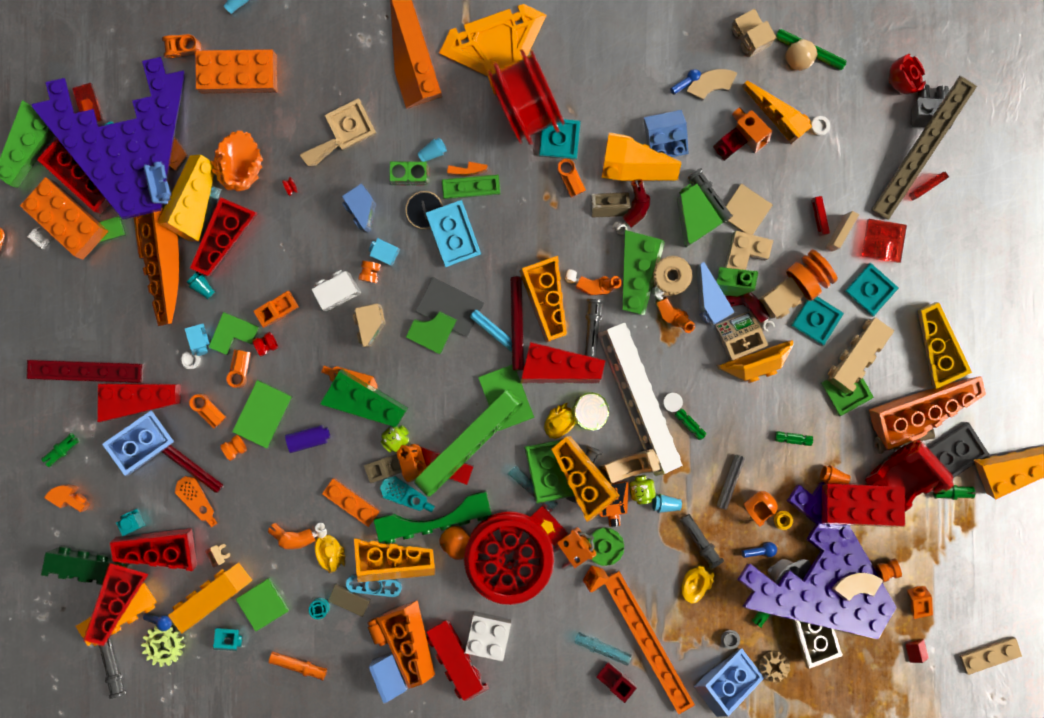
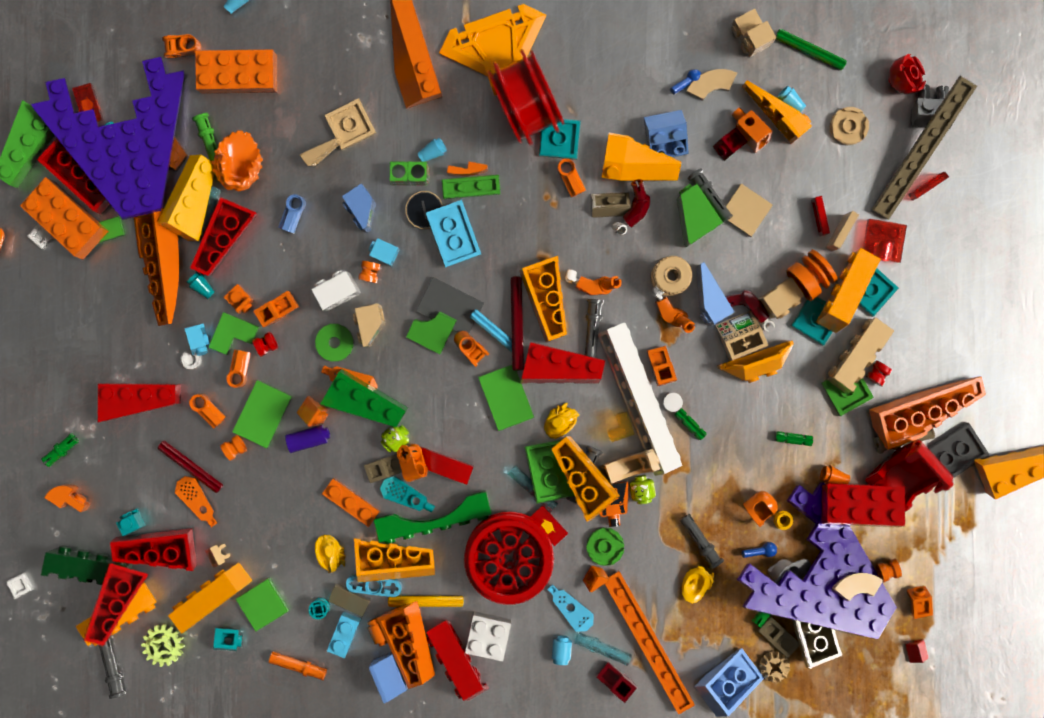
dark red tile [27,360,144,383] -> none
light blue slope [102,410,174,476] -> none
blue bar [143,613,172,631] -> none
medium blue hinge [144,162,171,204] -> none
orange arm [268,523,327,549] -> none
red bush [282,177,298,196] -> none
bright green beam [414,389,523,497] -> none
orange helmet [439,526,470,560] -> none
orange piece [553,527,597,571] -> none
tile [572,392,609,431] -> none
bright green wedge [623,230,665,316] -> none
medium azure cone [652,494,682,513] -> none
bright green slope [717,267,758,297] -> none
flat silver axle [717,454,745,510] -> none
light grey plate [721,630,740,649] -> none
tan brick [724,231,774,270] -> none
tan hair [785,39,817,71] -> none
white tile [810,116,830,136] -> none
yellow wedge [918,302,972,389] -> none
green pin [933,485,975,500] -> none
tan plate [959,637,1022,675] -> none
none -> white tile [6,573,34,599]
none -> bright green pin [192,113,218,161]
none -> orange bracket [224,284,254,314]
none -> medium blue piece [278,194,306,234]
none -> orange slope [296,396,329,427]
none -> bright green tile [315,324,354,361]
none -> medium azure brick [327,612,362,658]
none -> yellow axle [388,596,464,607]
none -> orange piece [454,331,489,367]
none -> medium azure piece [547,584,594,632]
none -> medium azure brick [552,636,572,665]
none -> clear yellow piece [607,411,635,442]
none -> orange brick [647,346,677,386]
none -> dark tan slope [759,617,799,658]
none -> medium azure cone [777,86,806,112]
none -> light orange wedge [816,248,881,333]
none -> tan tile [830,107,869,146]
none -> red wheel [866,360,893,387]

